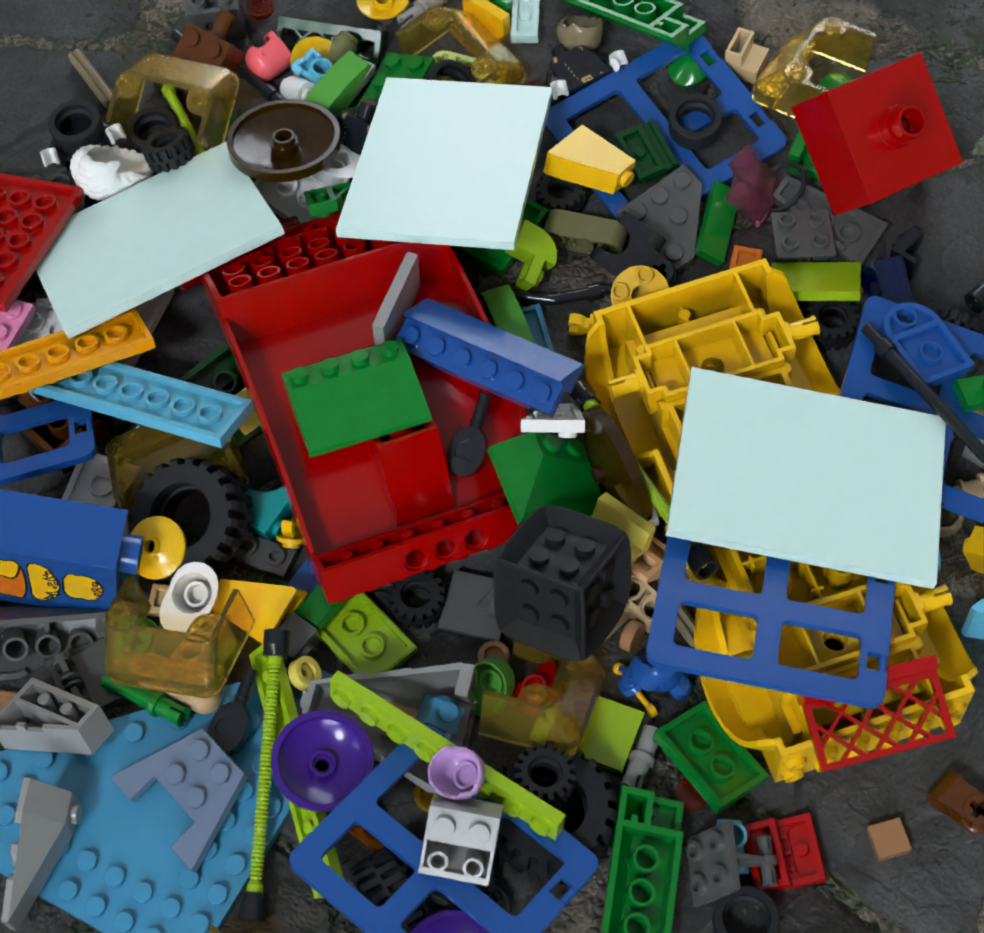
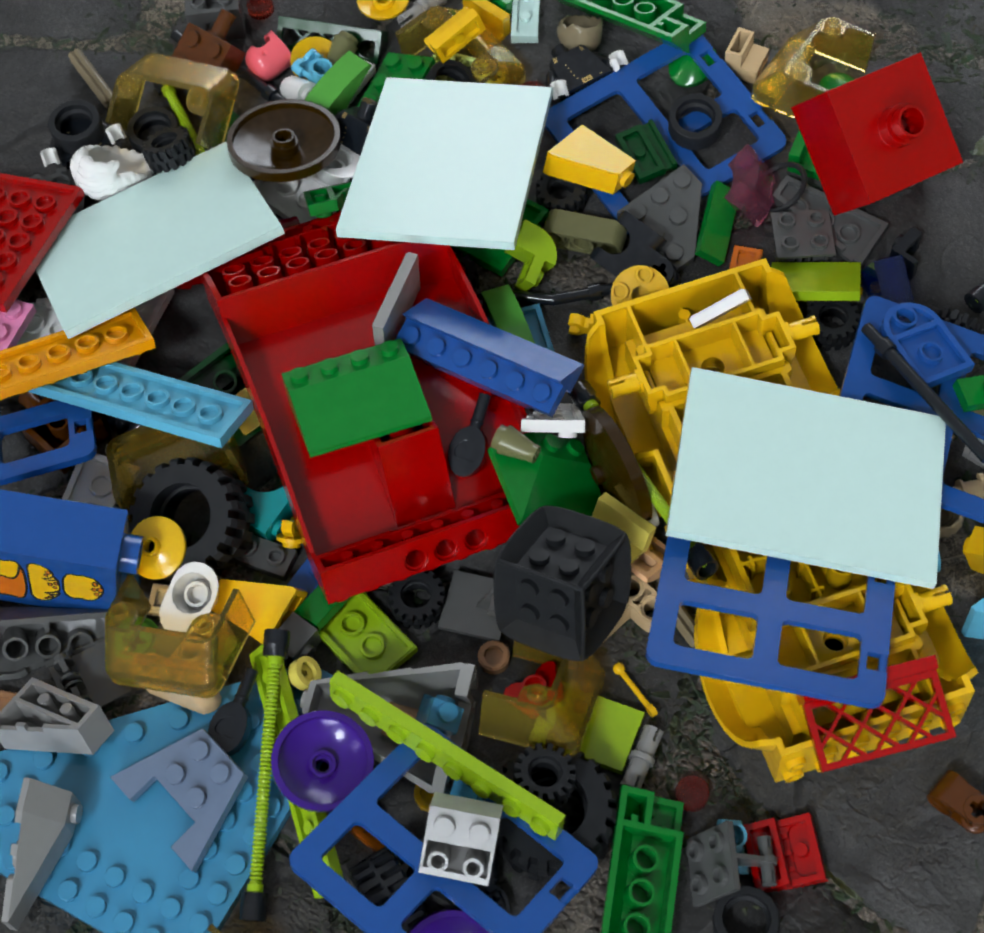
green pin [100,669,190,727] -> none
lavender hair [427,746,486,800] -> none
bright green hat [471,657,515,717] -> none
blue hair [618,654,692,701] -> none
medium nougat tile [619,619,645,654] -> none
green plate [653,700,769,814] -> none
medium nougat tile [866,817,912,862] -> none
none -> yellow panel [424,7,486,64]
none -> olive cone [491,424,541,464]
none -> white tile [689,288,752,329]

